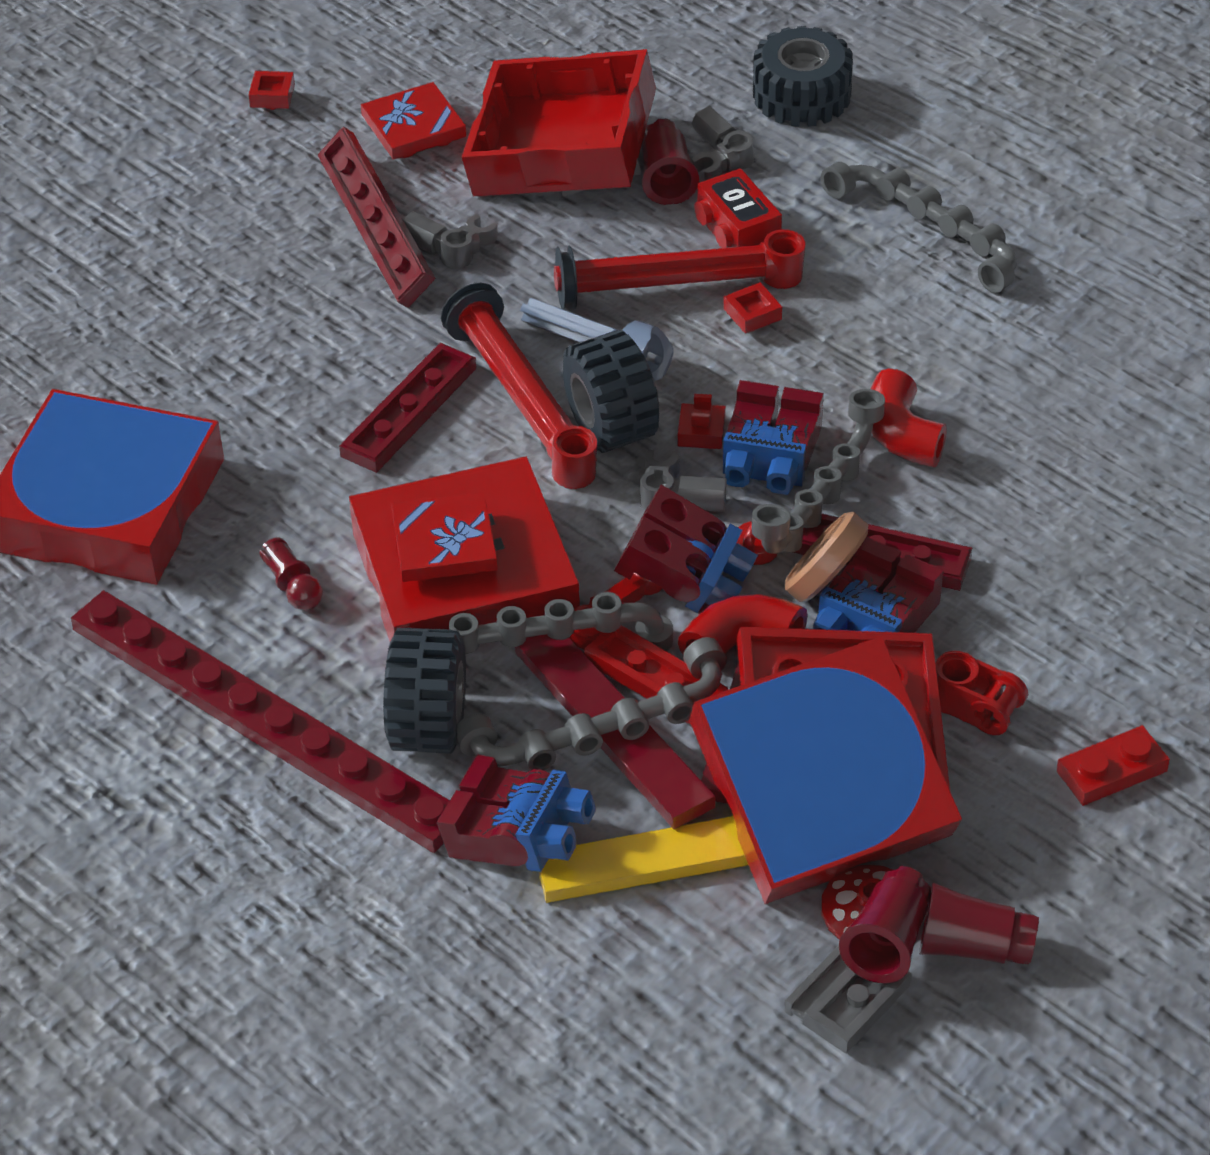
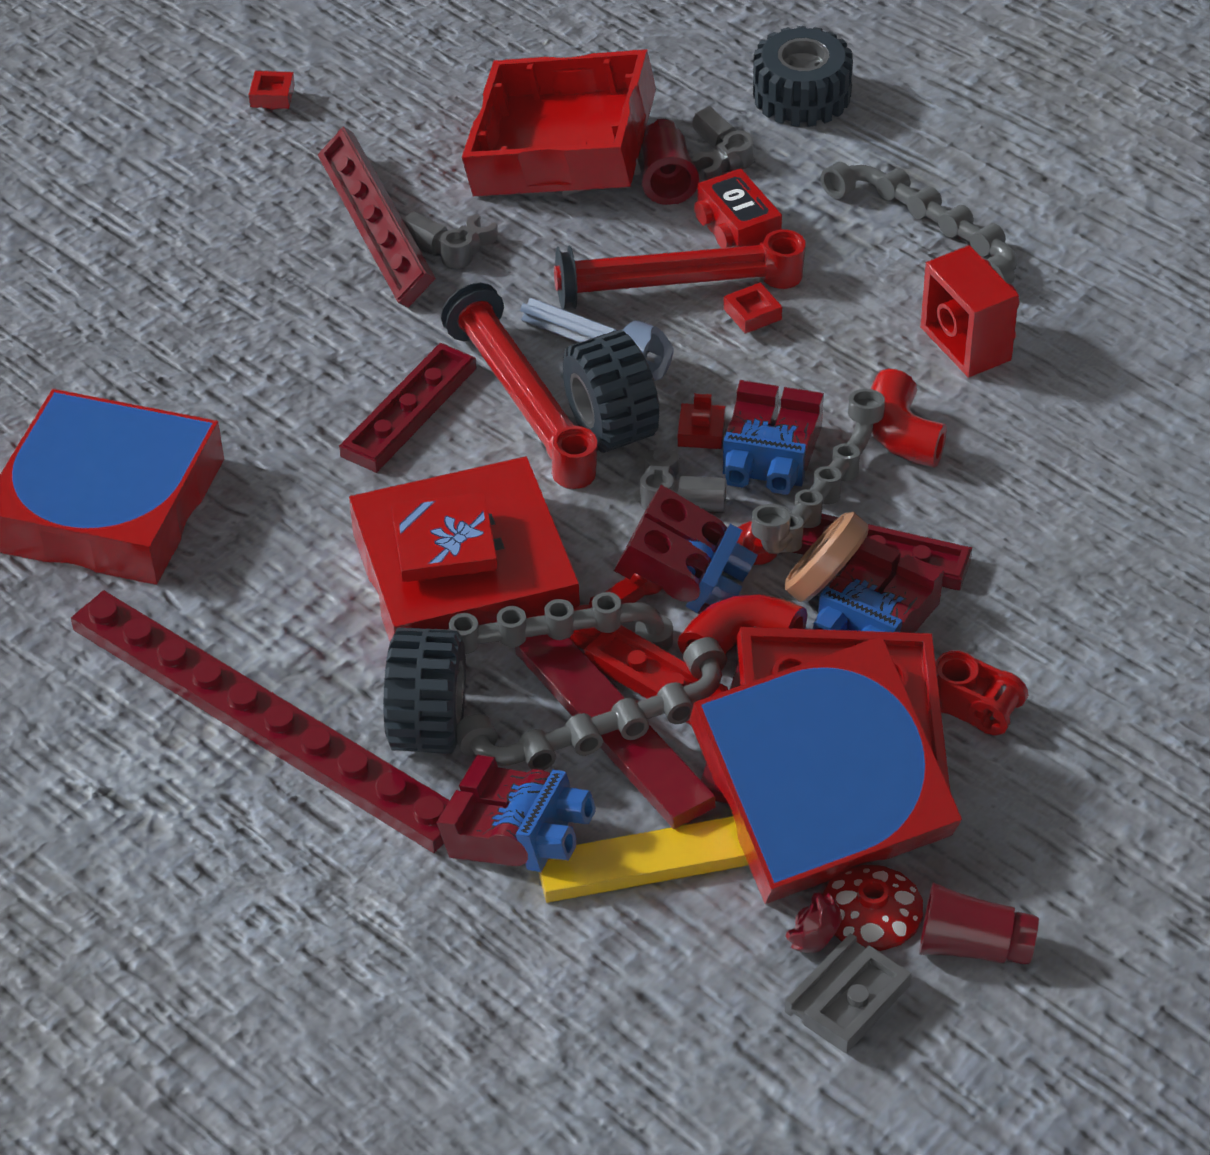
dark red pin [259,537,323,611] -> none
red tile [361,82,466,160] -> none
dark red plant [839,866,931,983] -> none
red plate [1056,725,1170,806] -> none
none -> dark red plate [785,893,842,953]
none -> red brick [920,245,1020,378]

